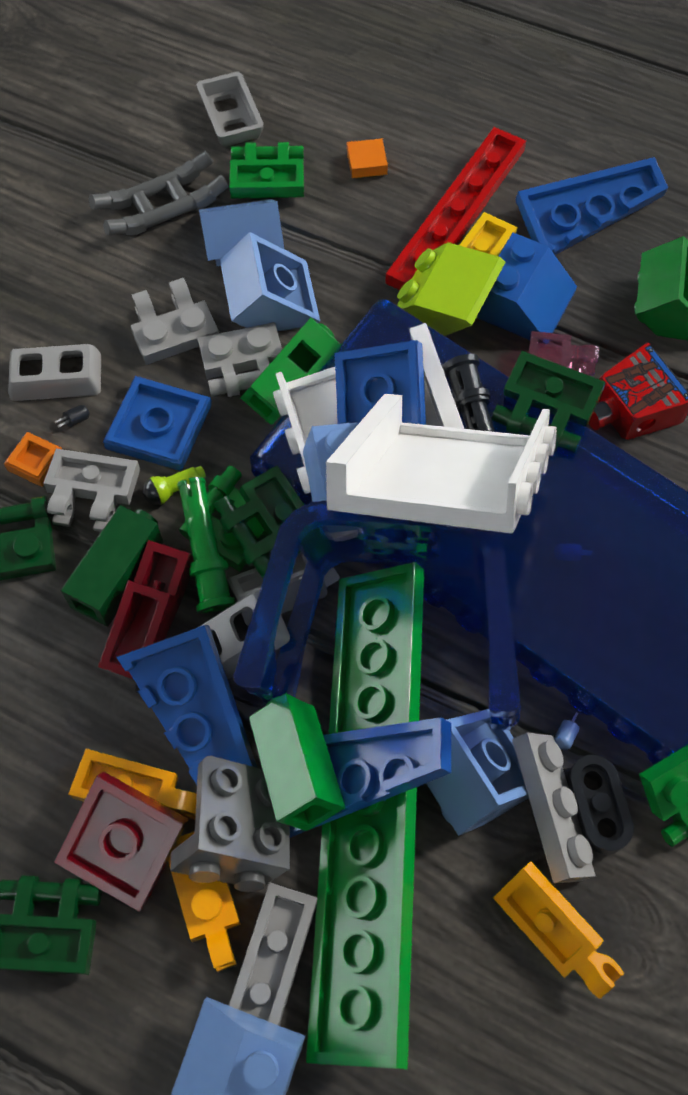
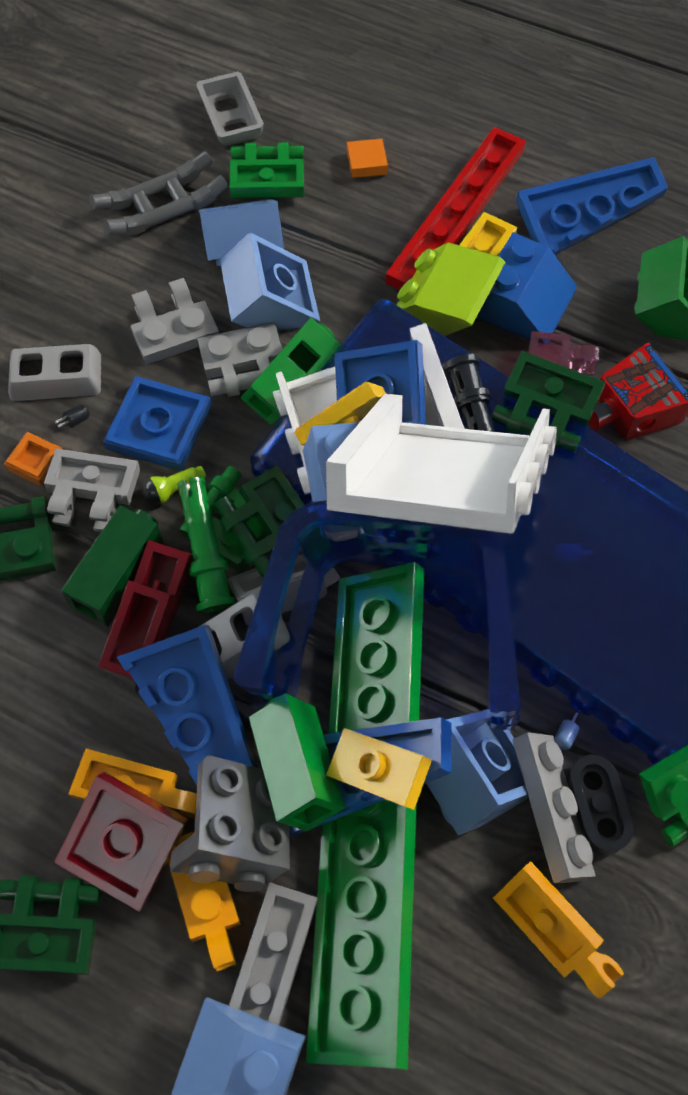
none -> yellow plate [294,381,386,446]
none -> yellow plate [326,728,432,810]

